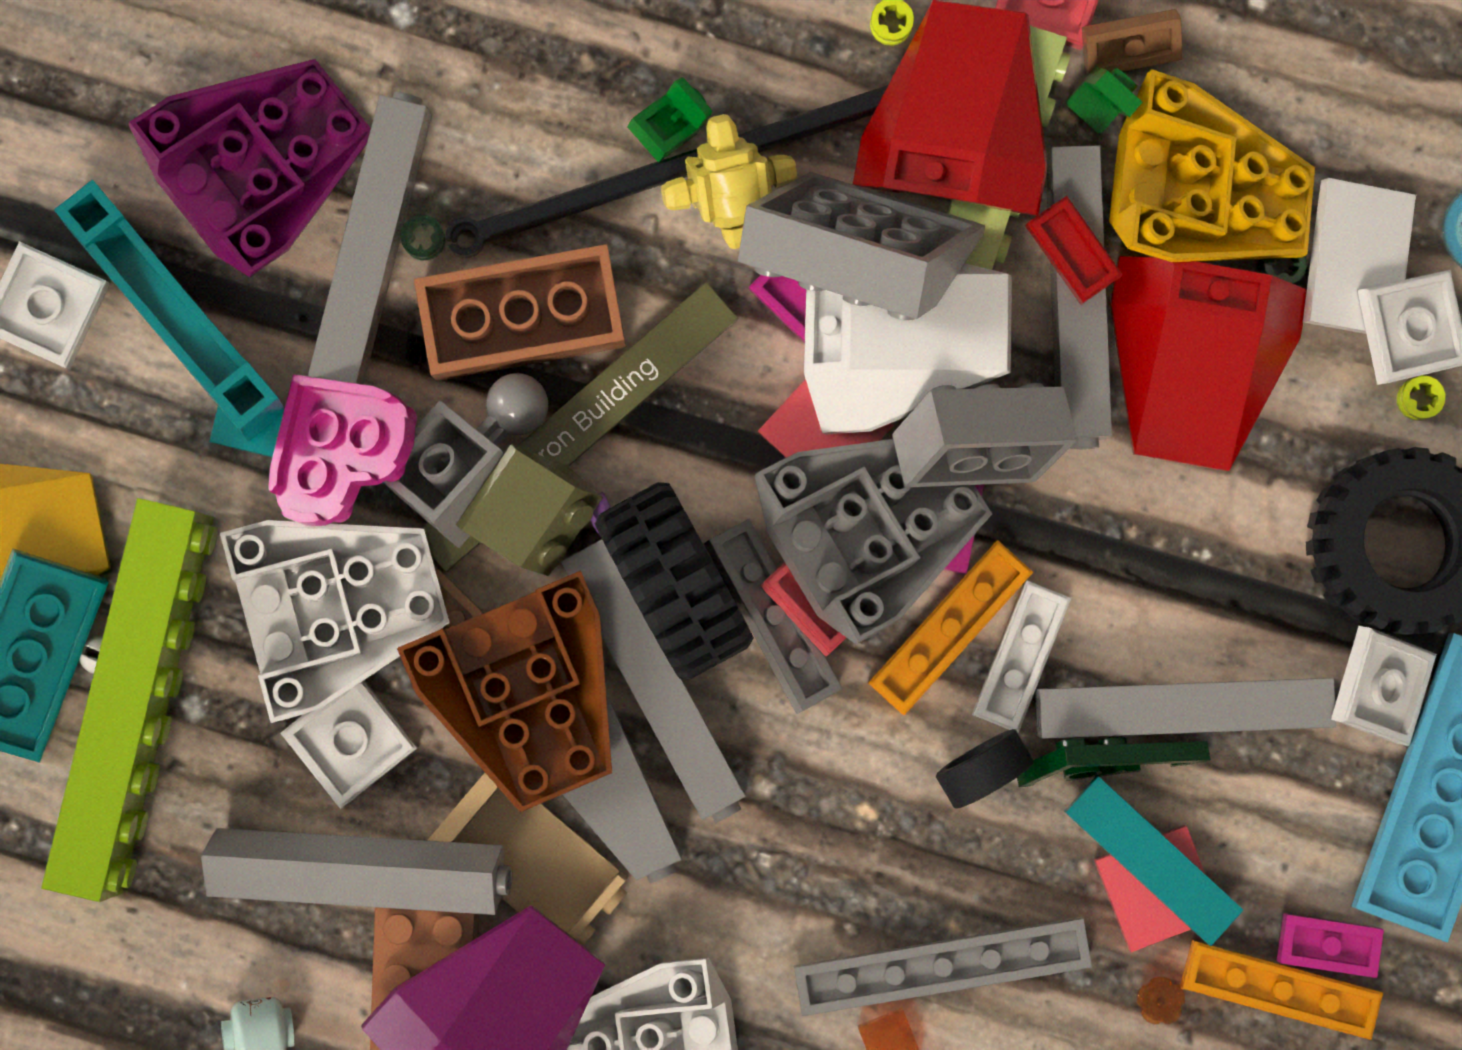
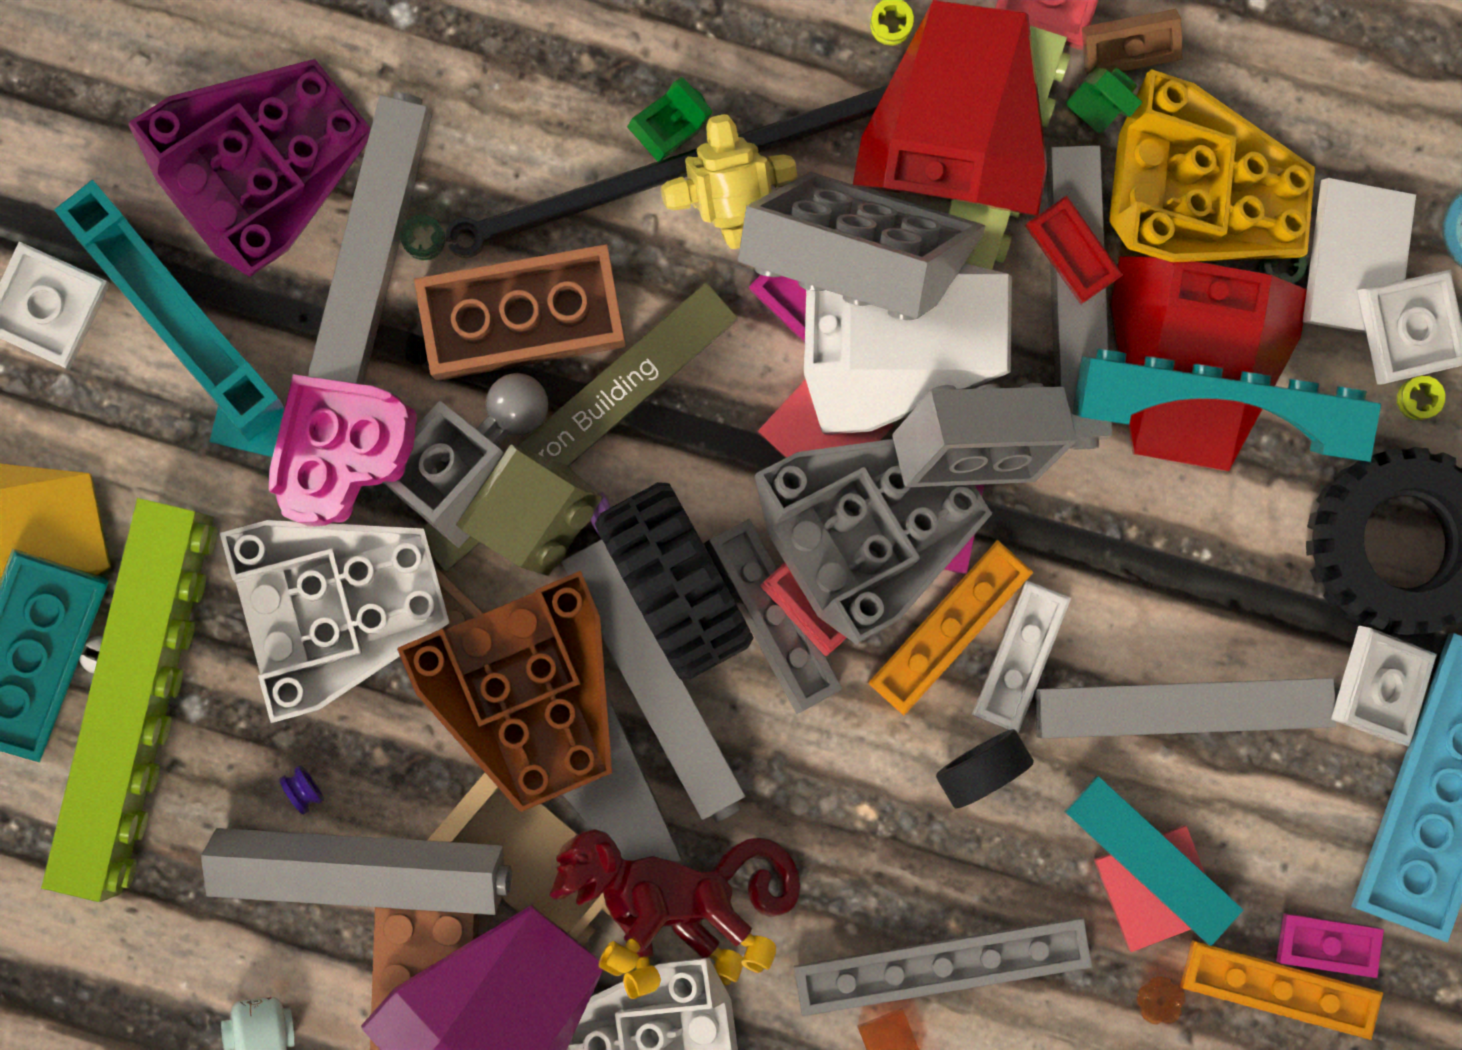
white tile [281,680,419,809] -> none
dark green wing [1017,737,1211,787] -> none
none -> dark purple bush [279,765,325,815]
none -> dark red animal [549,829,800,999]
none -> teal arch [1072,349,1381,462]

